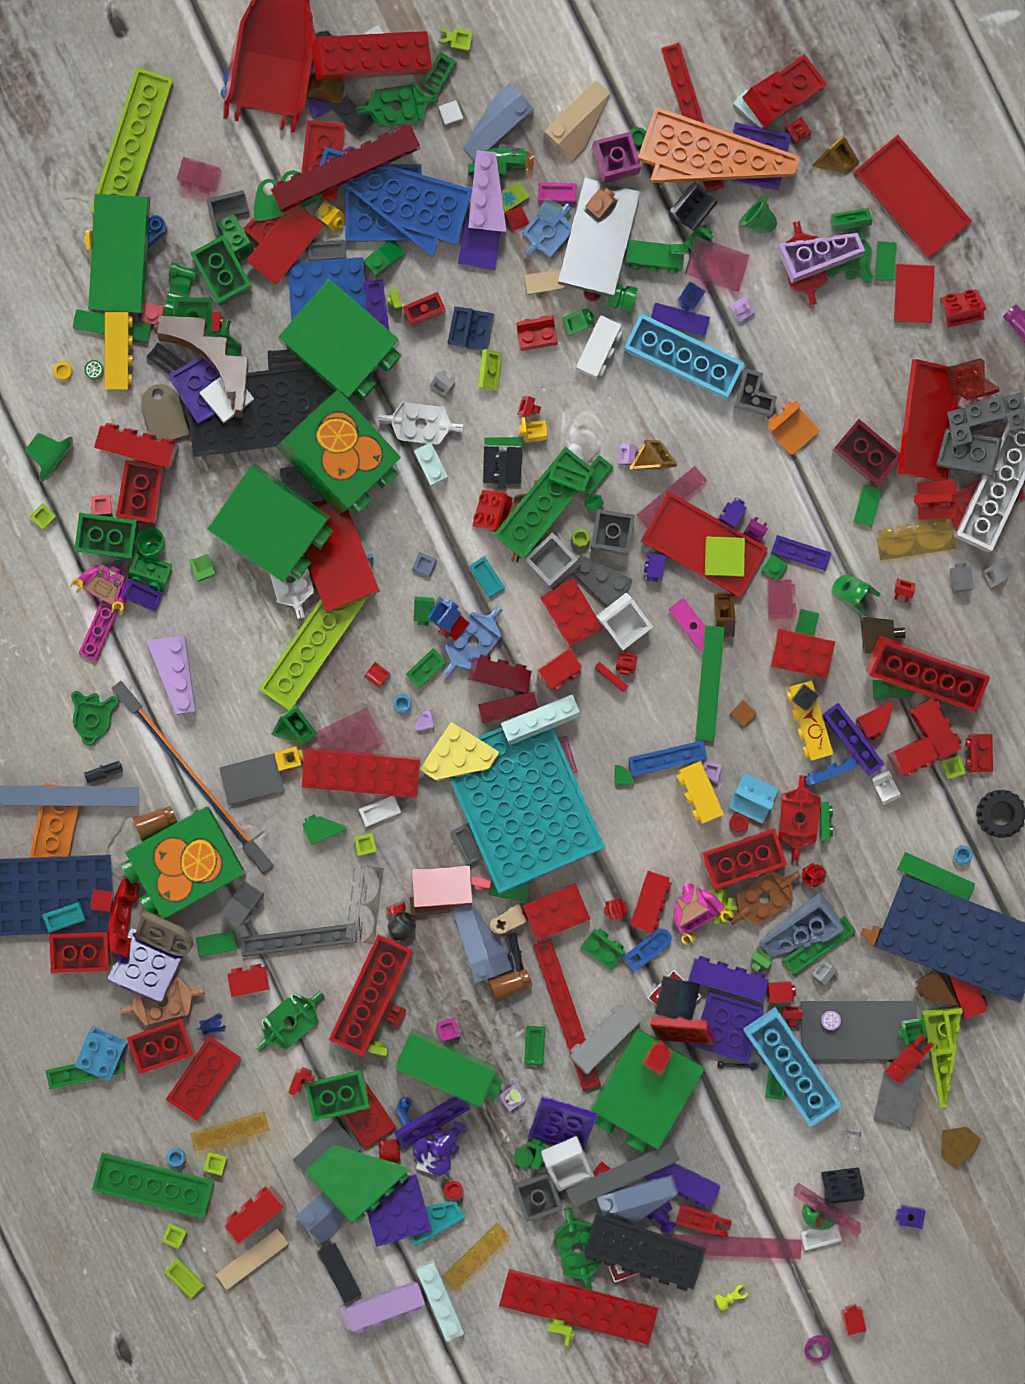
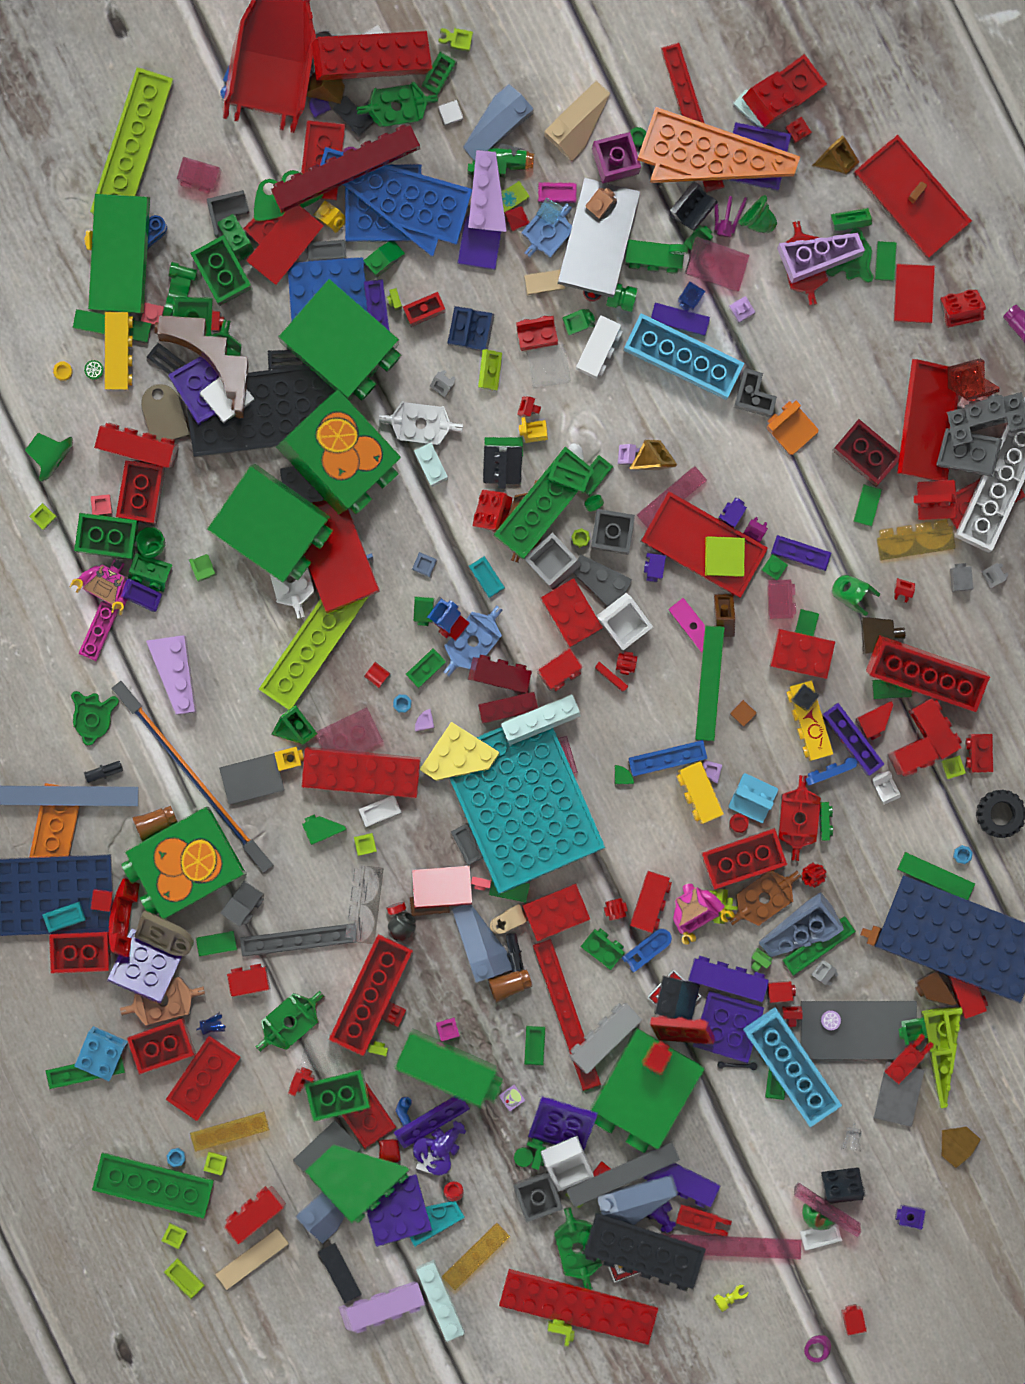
none -> magenta plant [714,196,748,237]
none -> dark orange tile [908,182,927,204]

